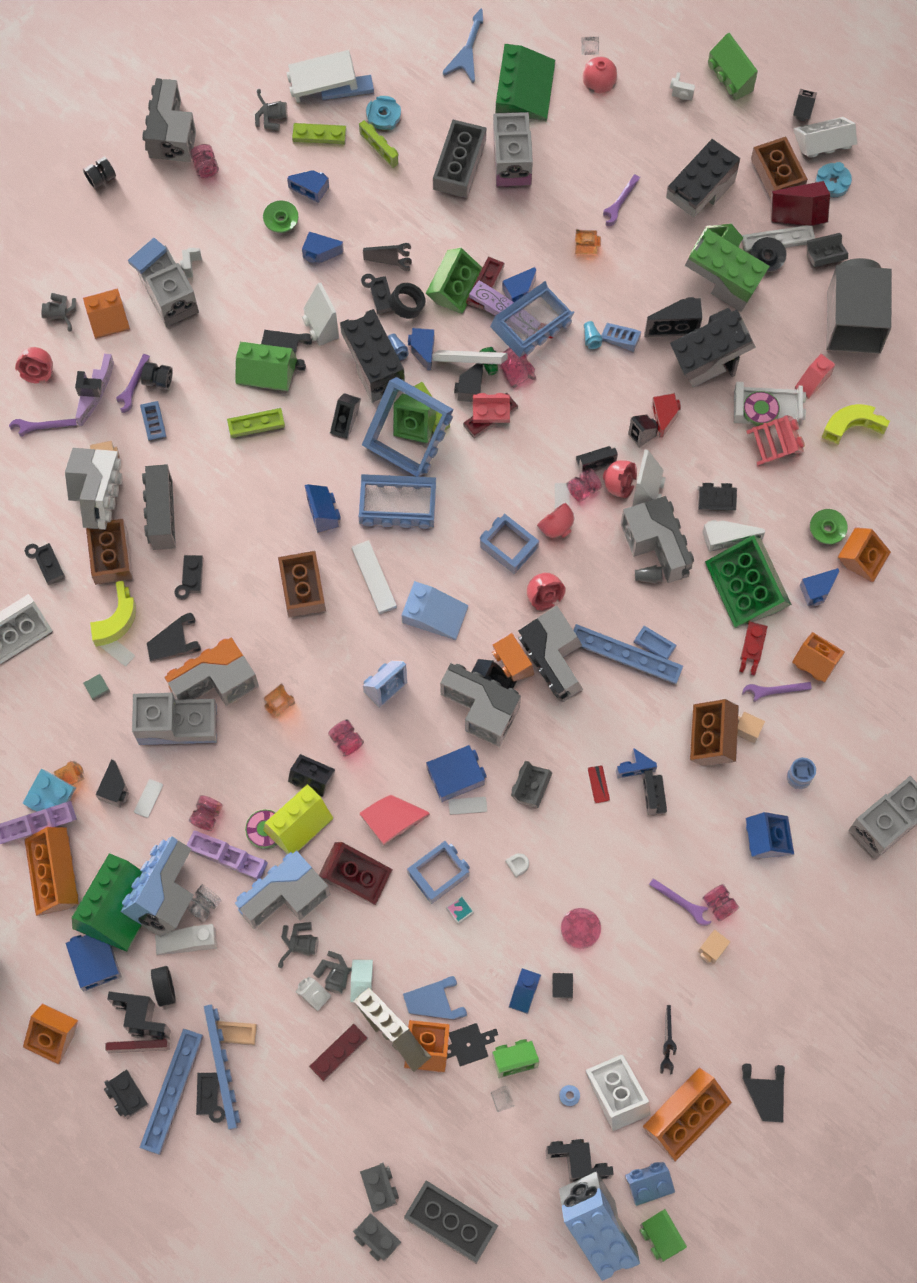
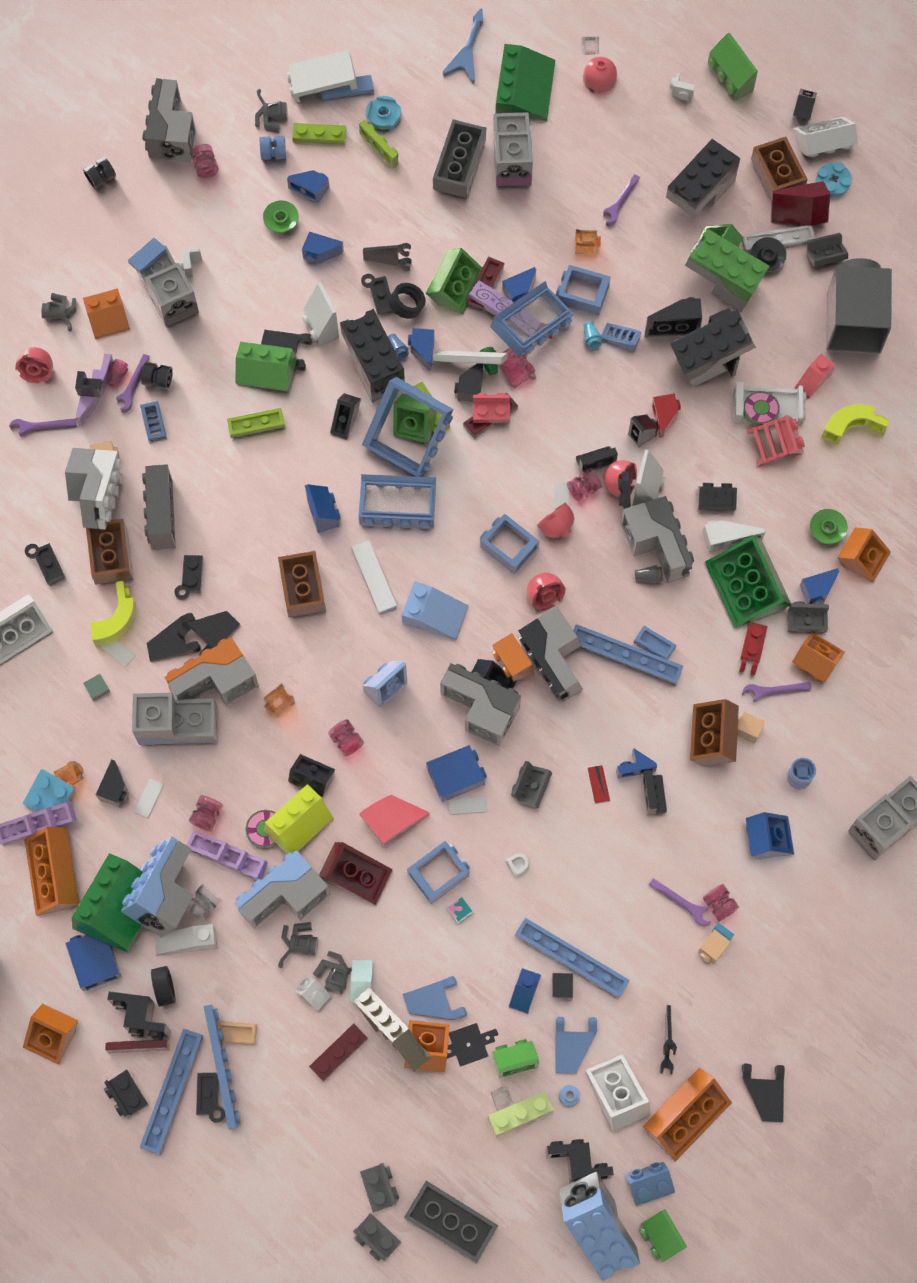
clear pink tile [561,908,601,949] -> none
none -> clear pink cone [107,359,128,388]
none -> black flag [177,611,240,656]
none -> medium blue wheel [259,136,286,160]
none -> yellowish green arch [488,1091,554,1138]
none -> medium blue plate [515,918,630,998]
none -> medium blue window [556,265,611,316]
none -> medium blue flag [556,1017,597,1074]
none -> black plate [618,471,631,509]
none -> dark azure tile [712,922,734,941]
none -> dark grey bracket [788,601,829,633]

